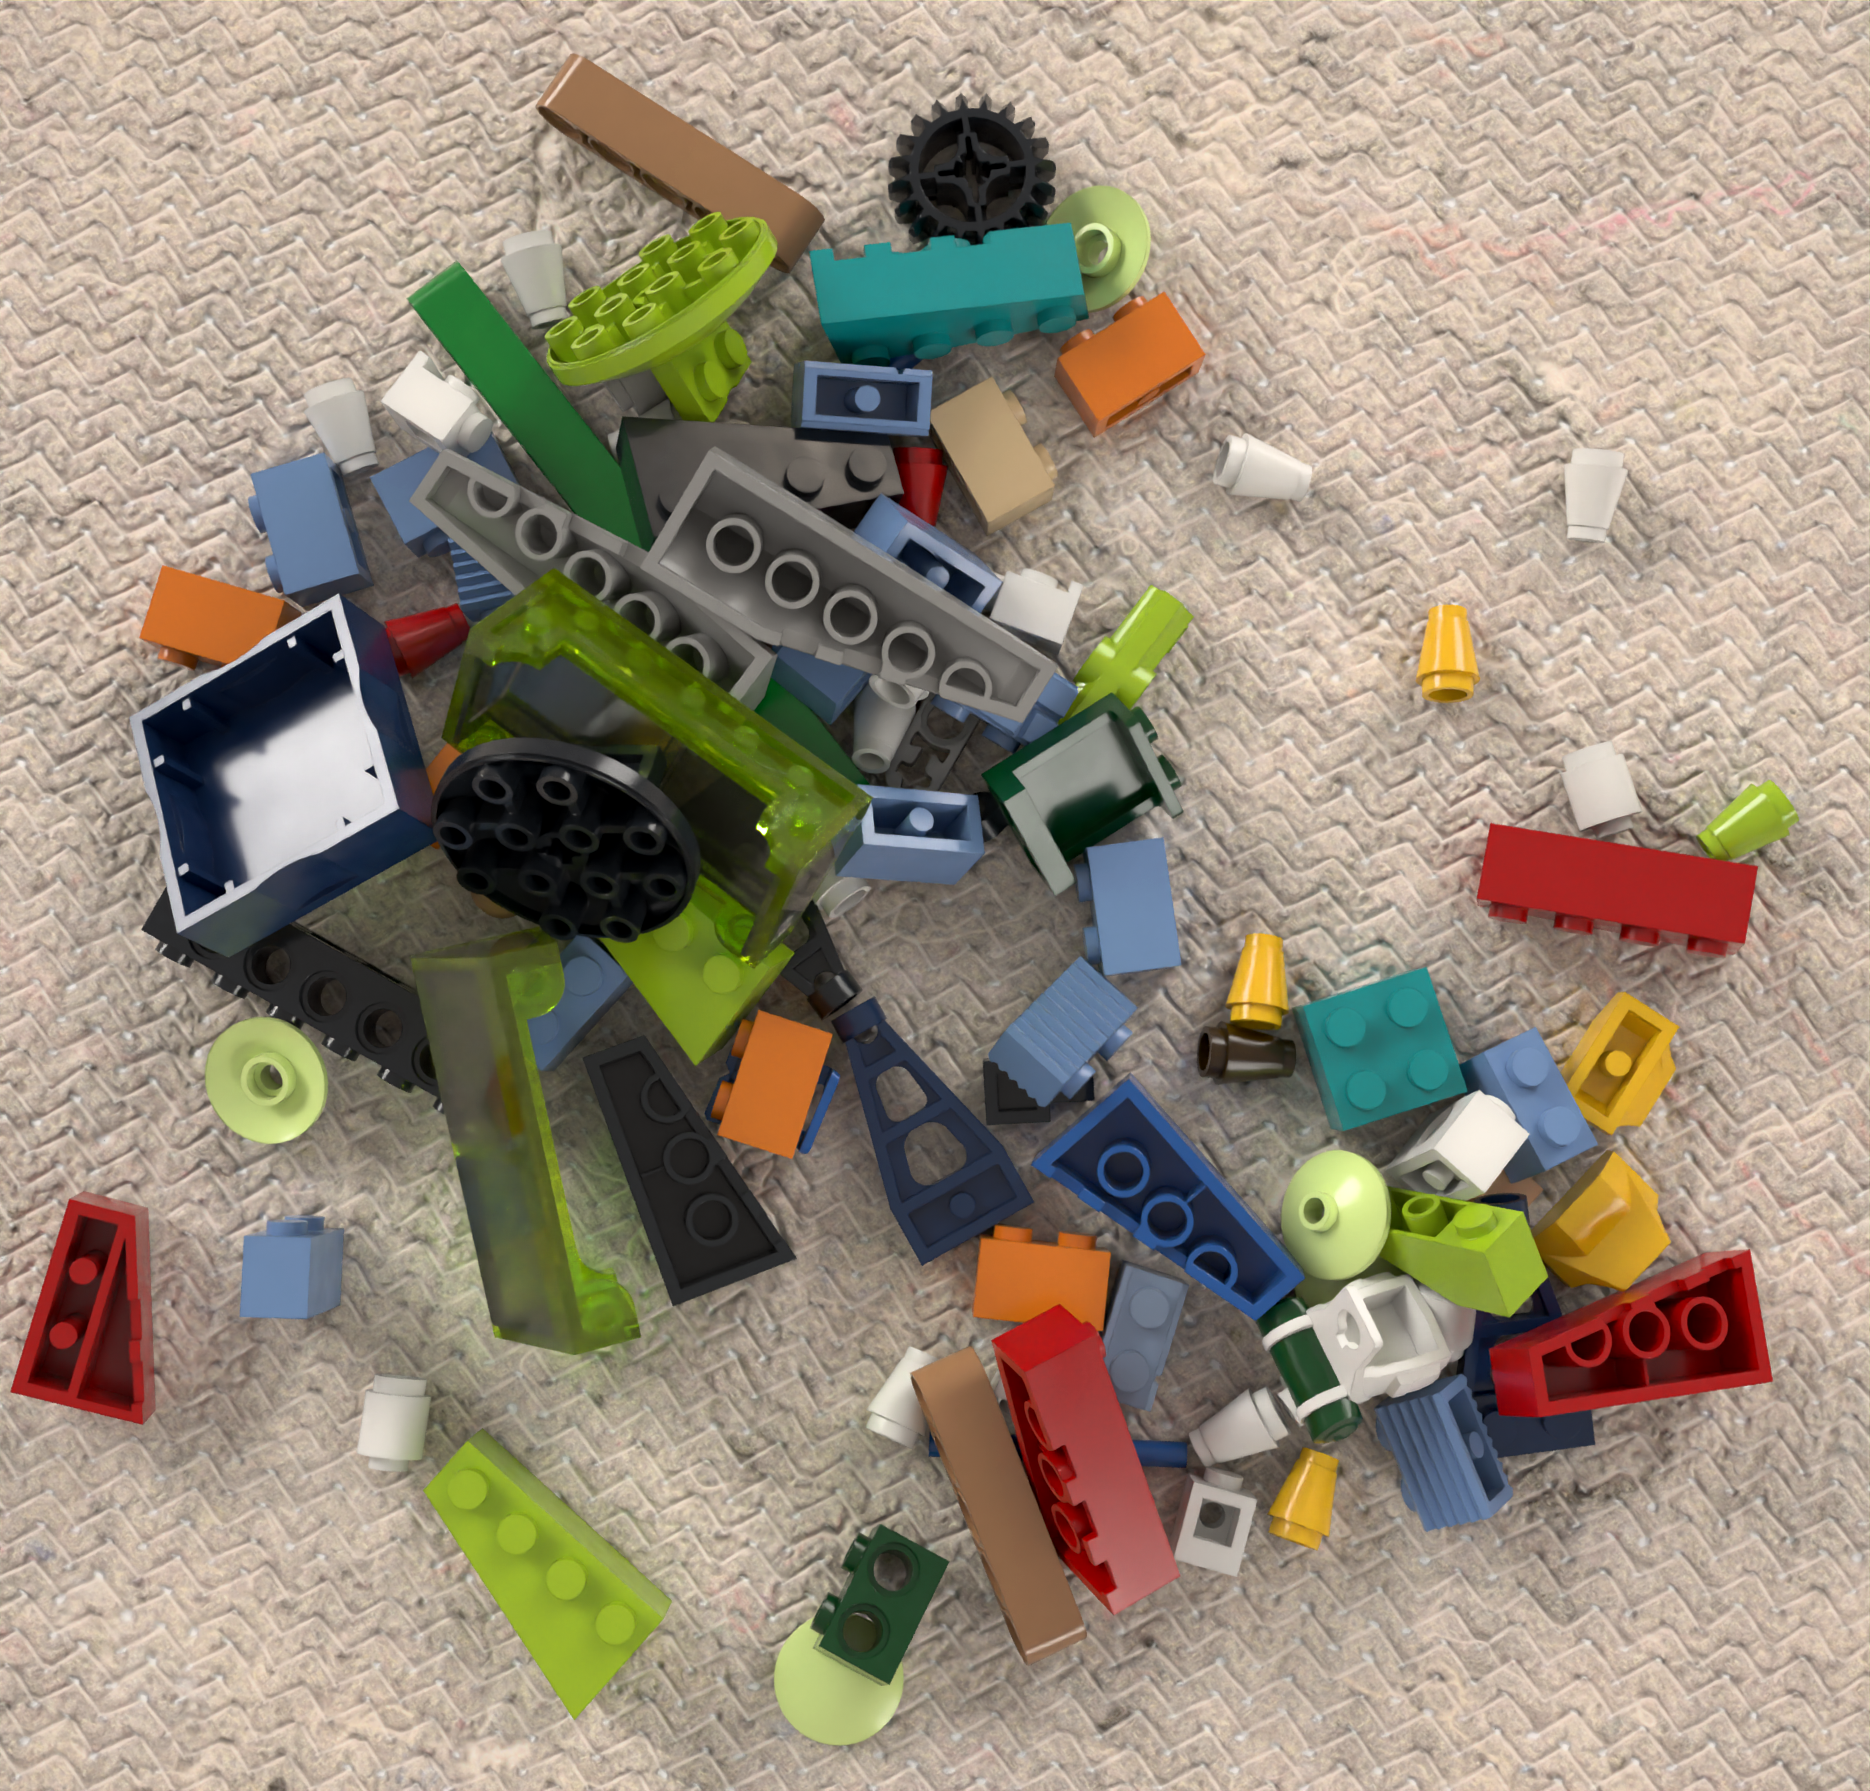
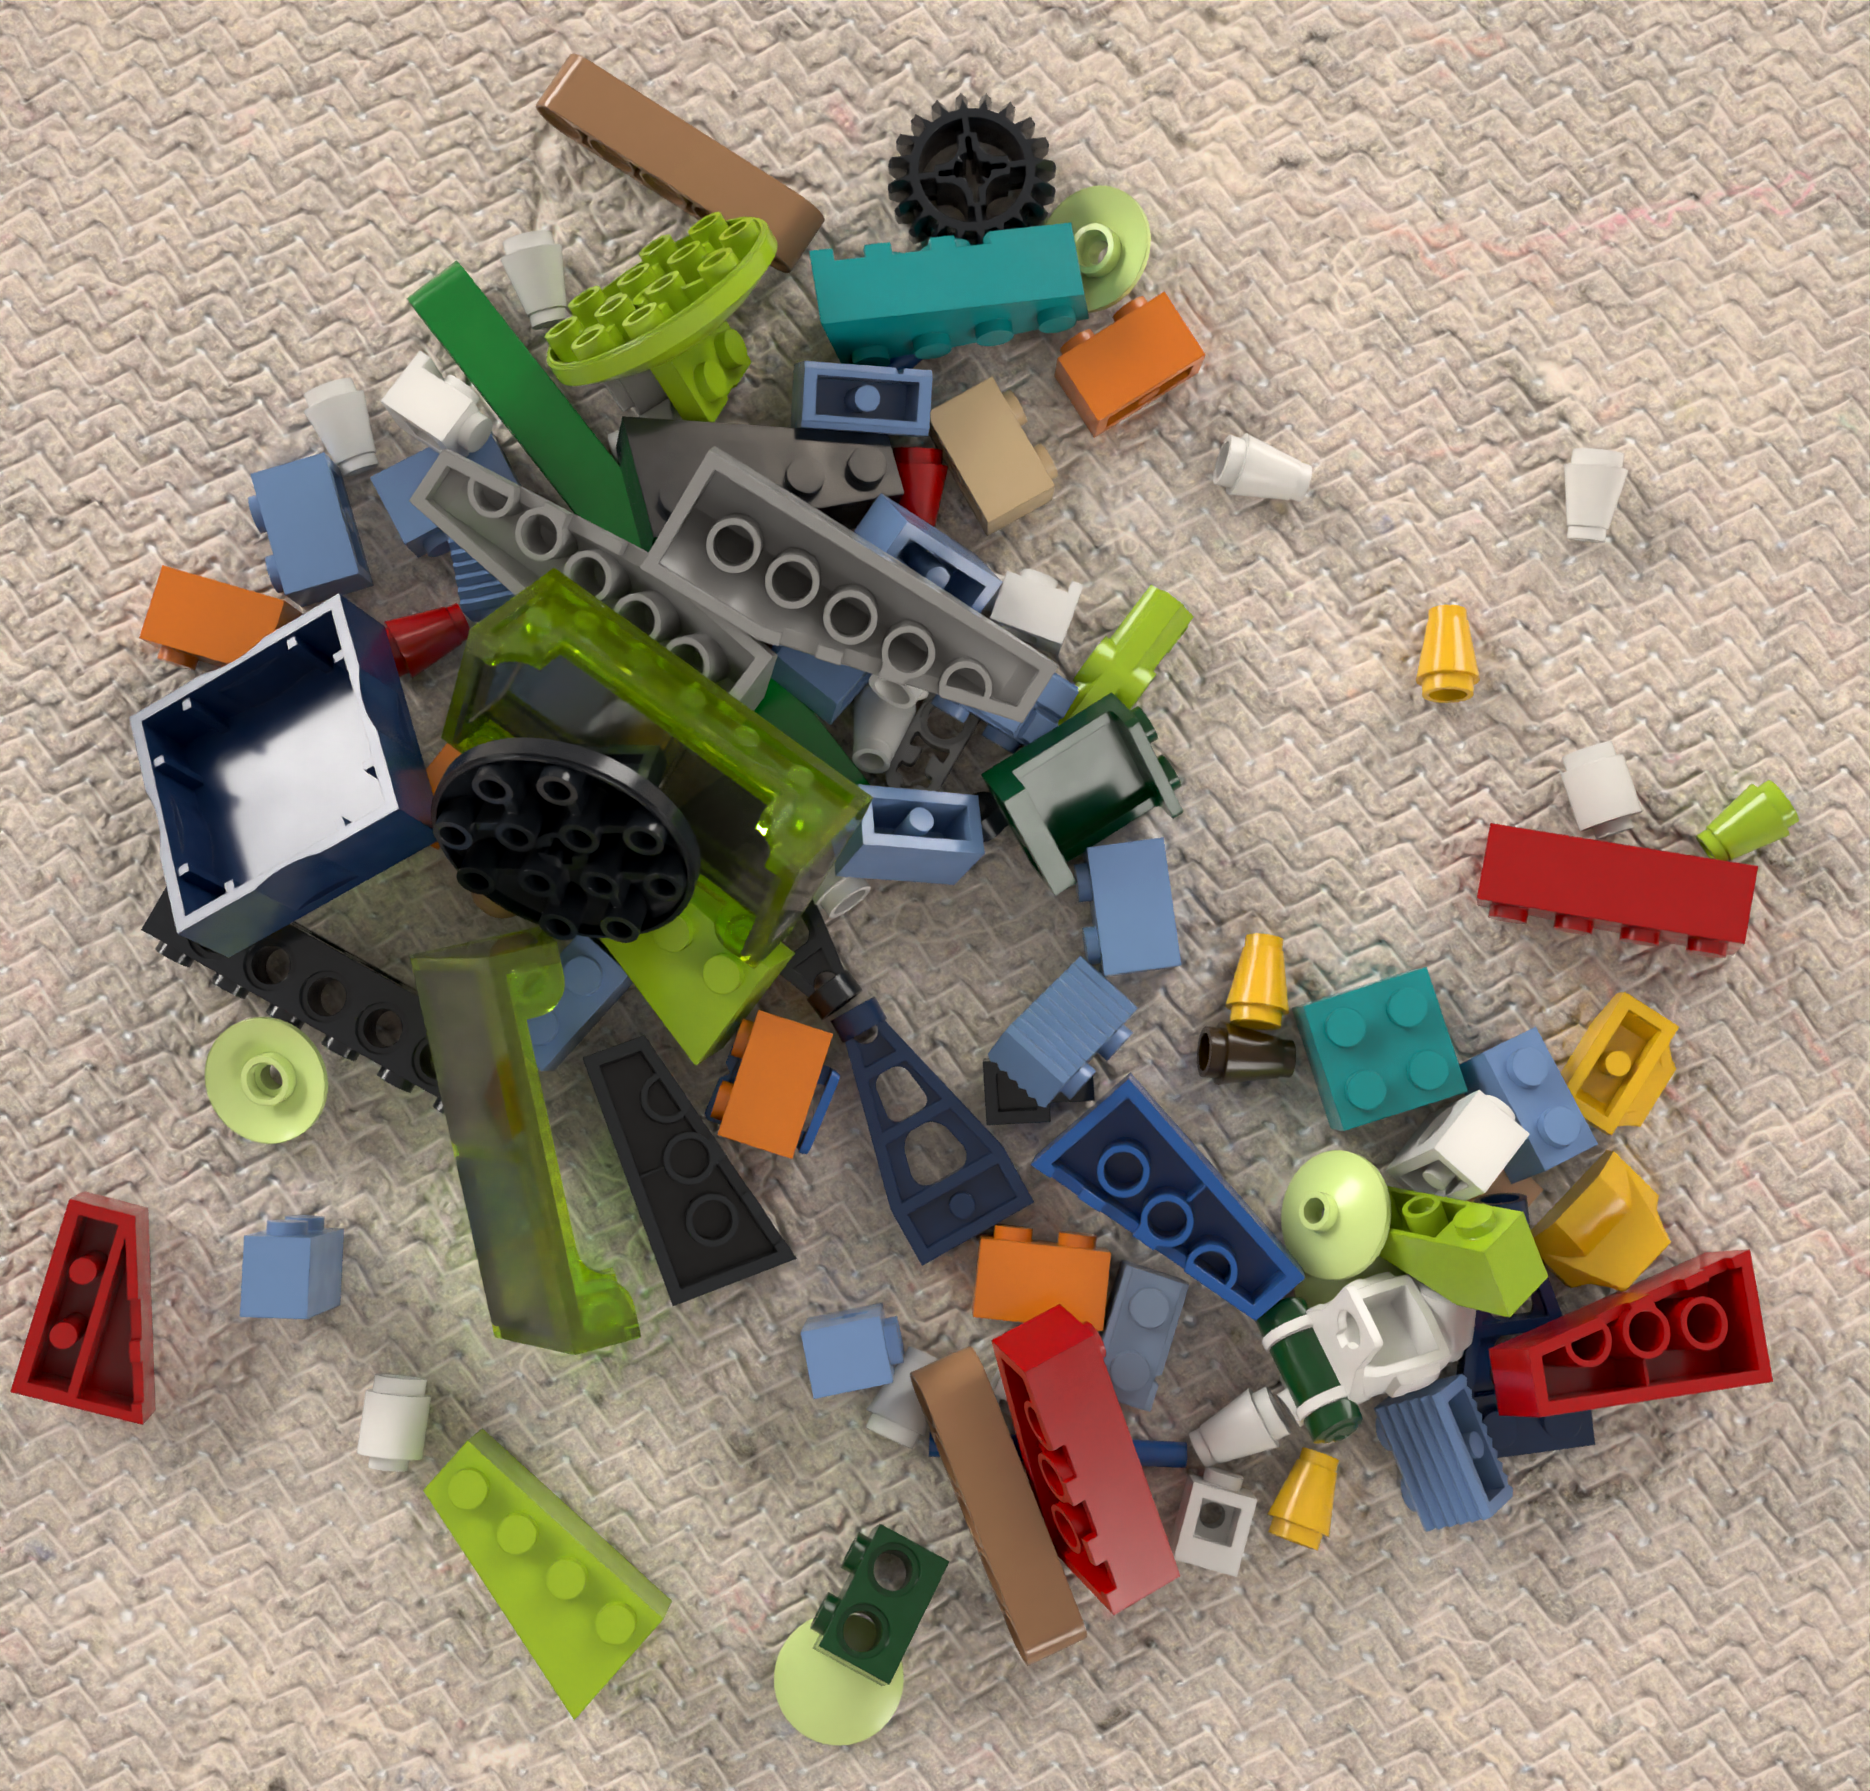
none -> medium blue brick [801,1303,905,1399]

